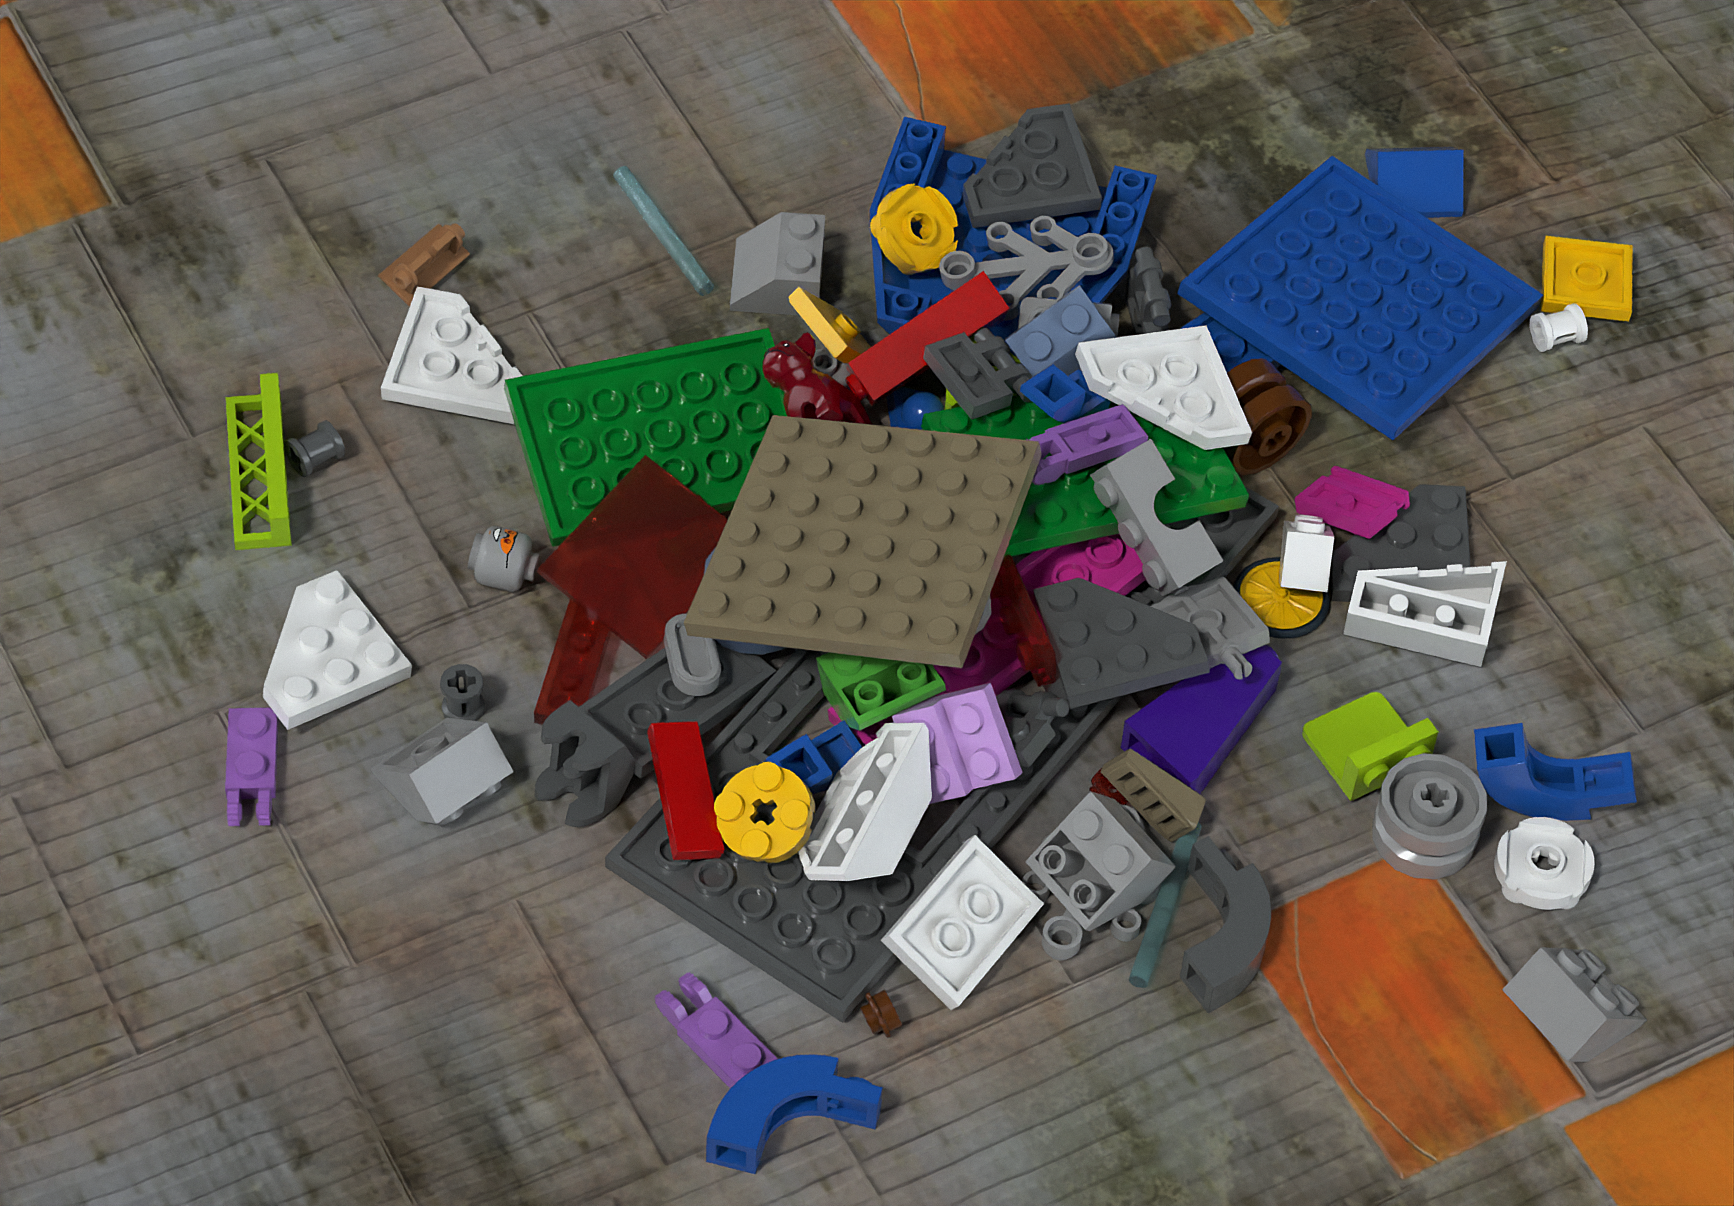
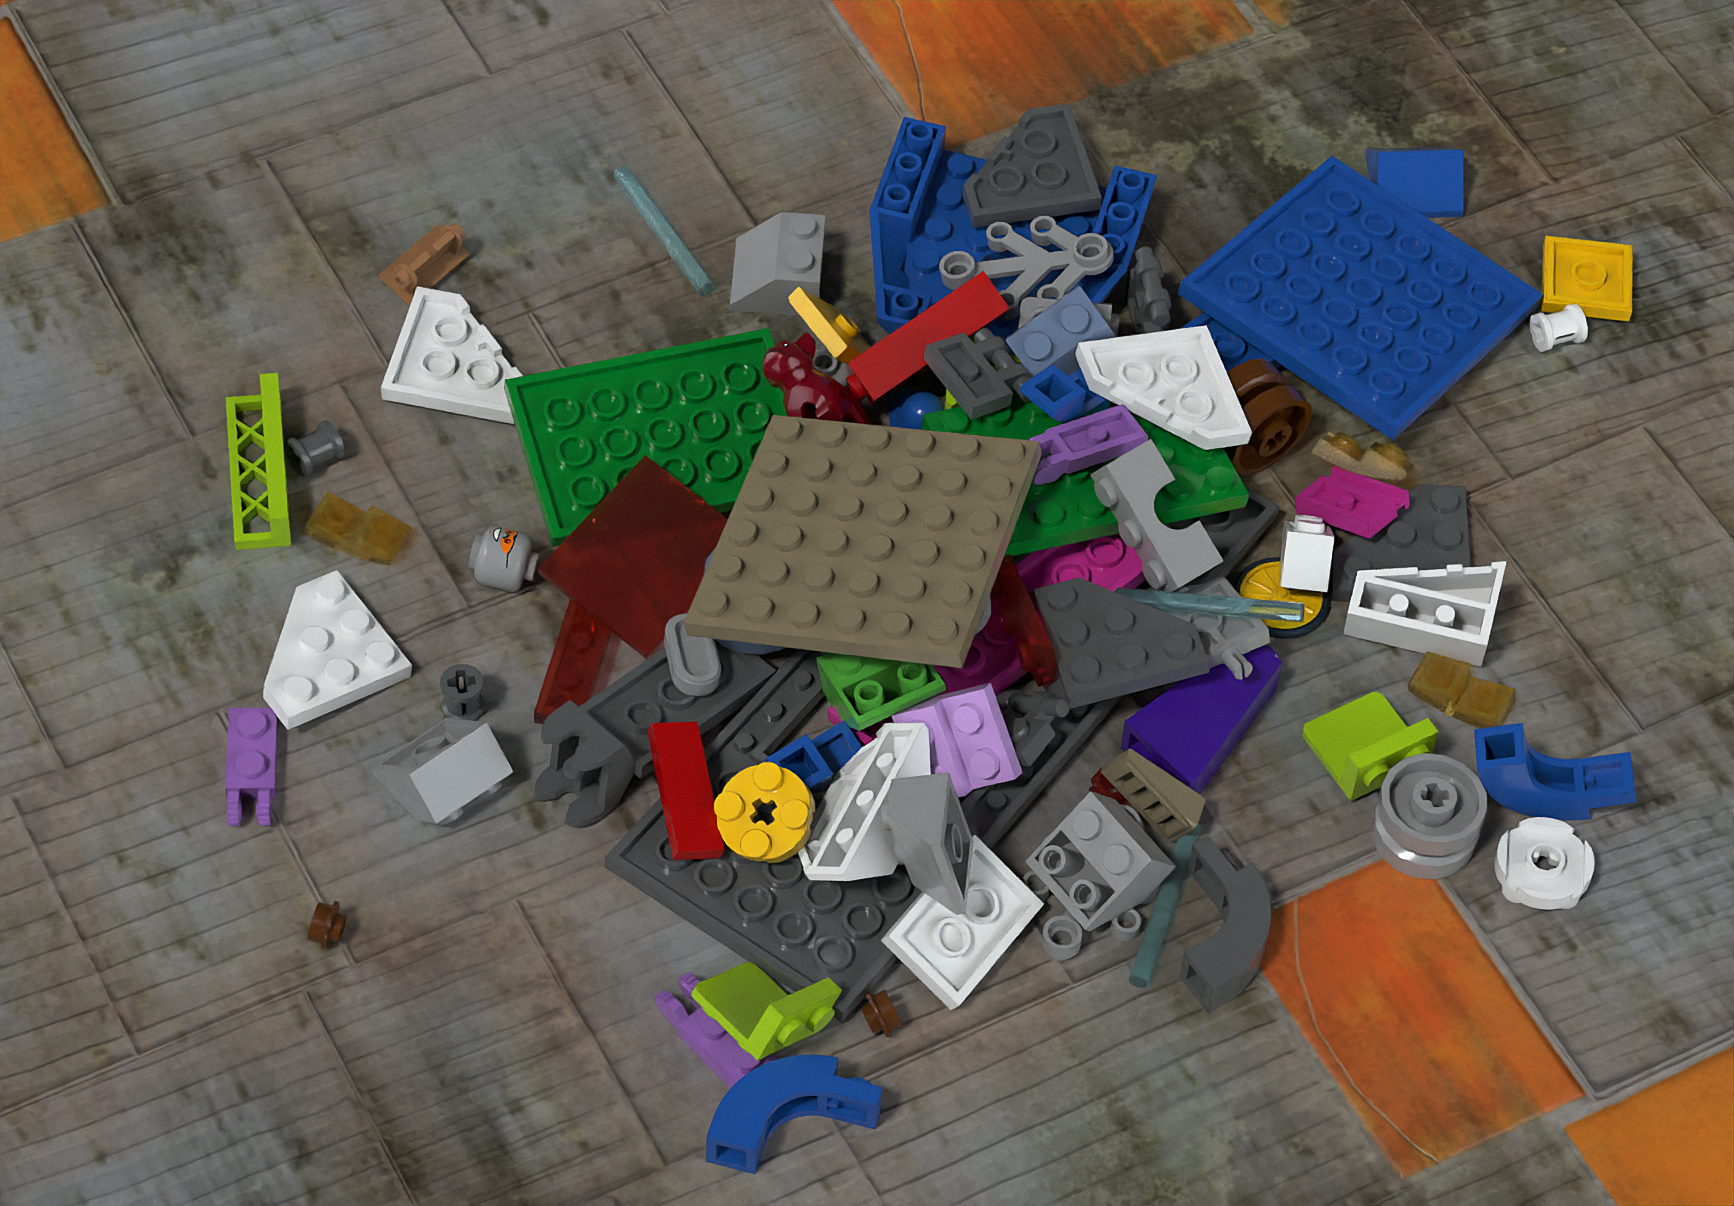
yellow plate [870,184,958,275] -> none
light grey slope [1502,947,1647,1062] -> none
none -> clear yellow slope [303,491,412,566]
none -> reddish brown plate [308,901,347,949]
none -> lime bracket [691,962,842,1061]
none -> light grey slope [881,772,974,915]
none -> clear light blue bar [1115,587,1304,622]
none -> clear yellow slope [1312,432,1414,480]
none -> clear yellow slope [1407,651,1516,729]

